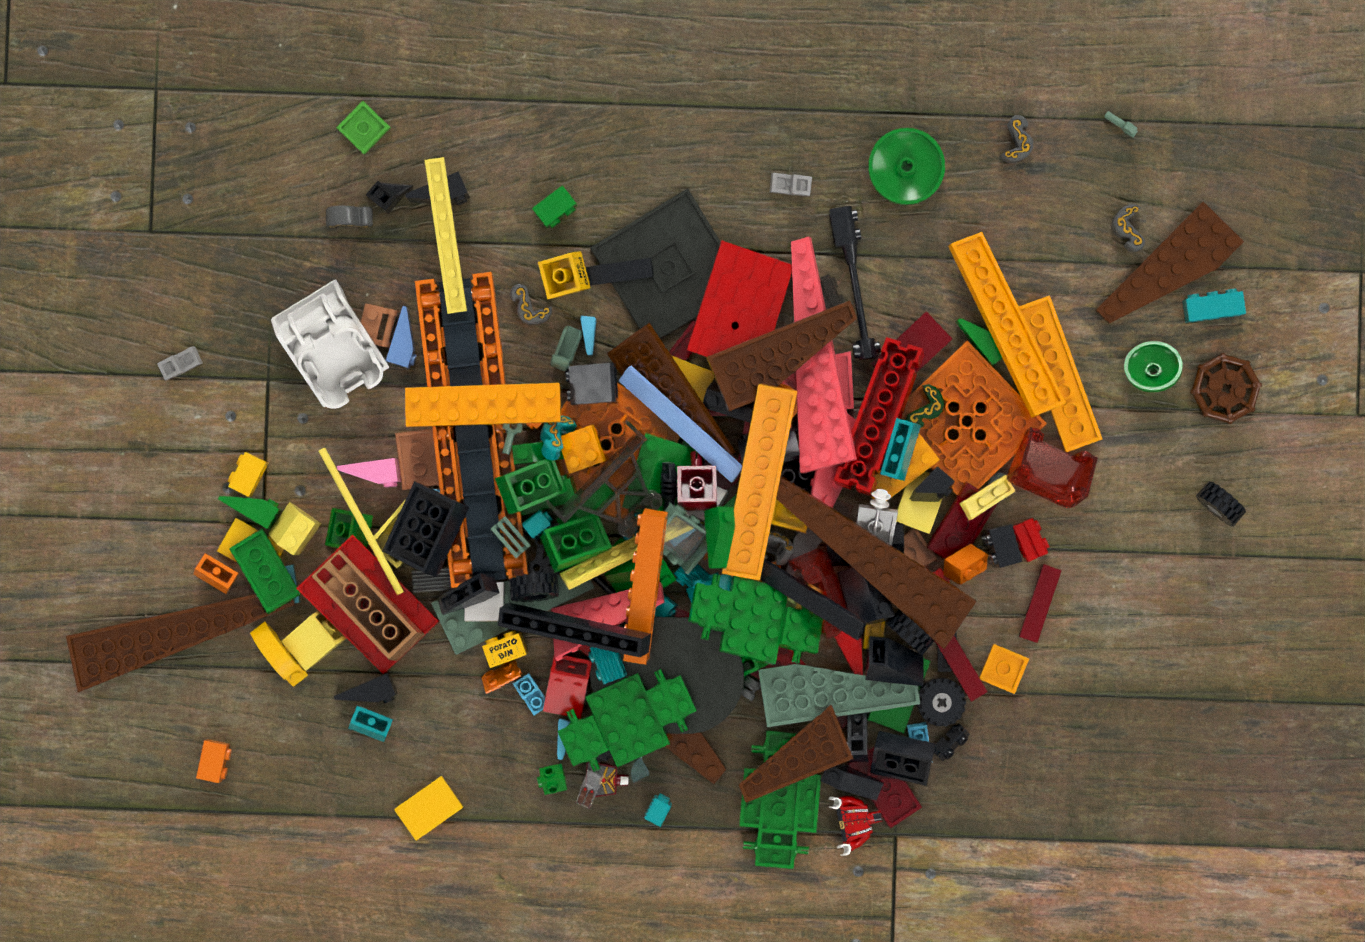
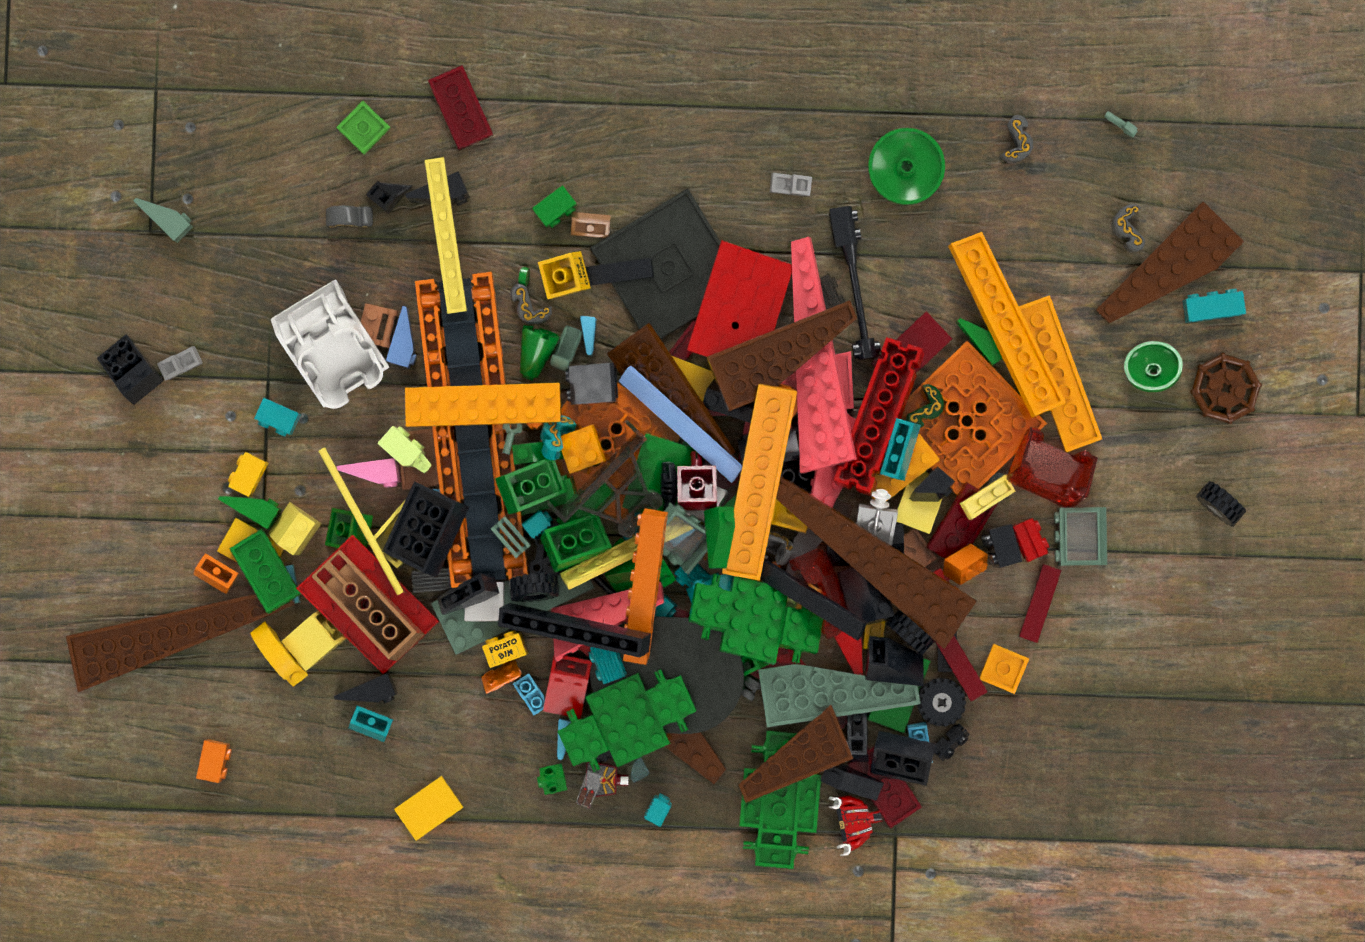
none -> black slope [97,334,163,405]
none -> sand green slope [133,198,193,243]
none -> teal brick [254,398,301,437]
none -> yellowish green hinge [378,426,432,473]
none -> dark red tile [428,65,493,150]
none -> green tile [518,267,530,287]
none -> green cone [520,325,560,380]
none -> medium nougat slope [571,212,611,238]
none -> window [1054,507,1107,566]

